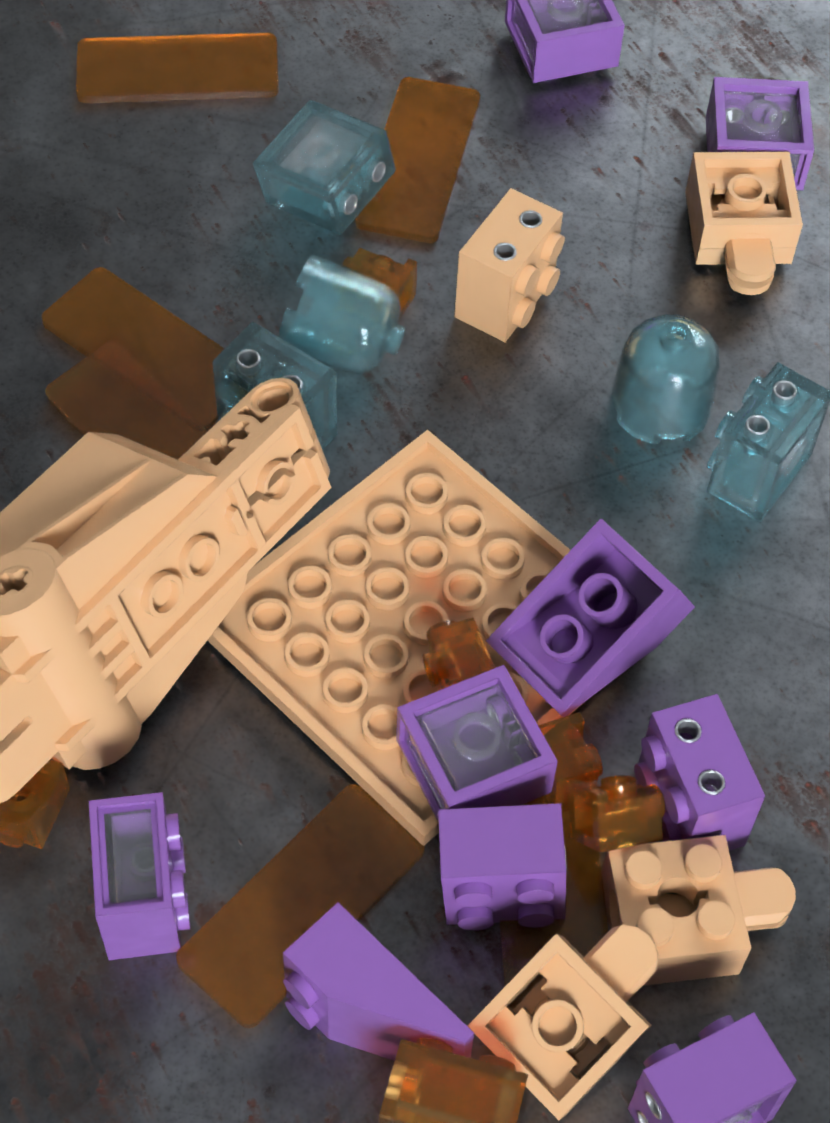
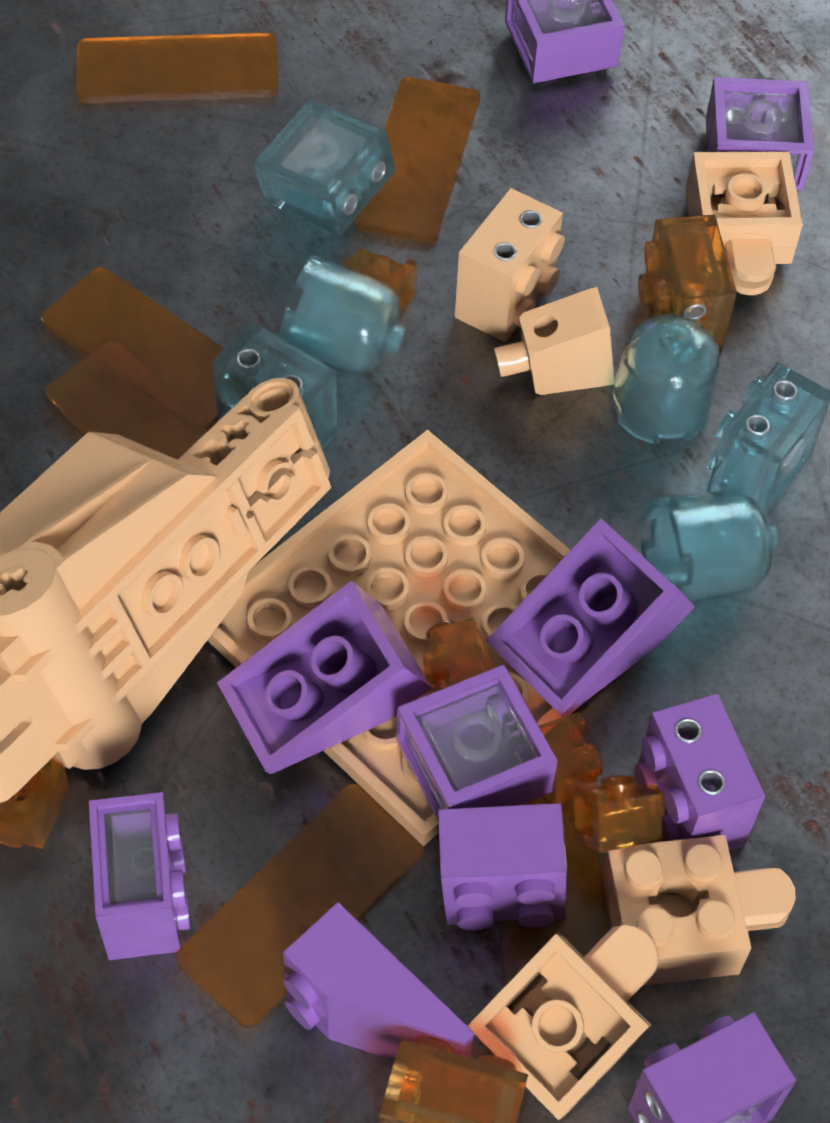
none -> medium lavender slope [217,581,432,774]
none -> light nougat torso [494,287,615,395]
none -> clear orange piece [638,215,737,361]
none -> clear light blue cylinder [641,491,779,602]

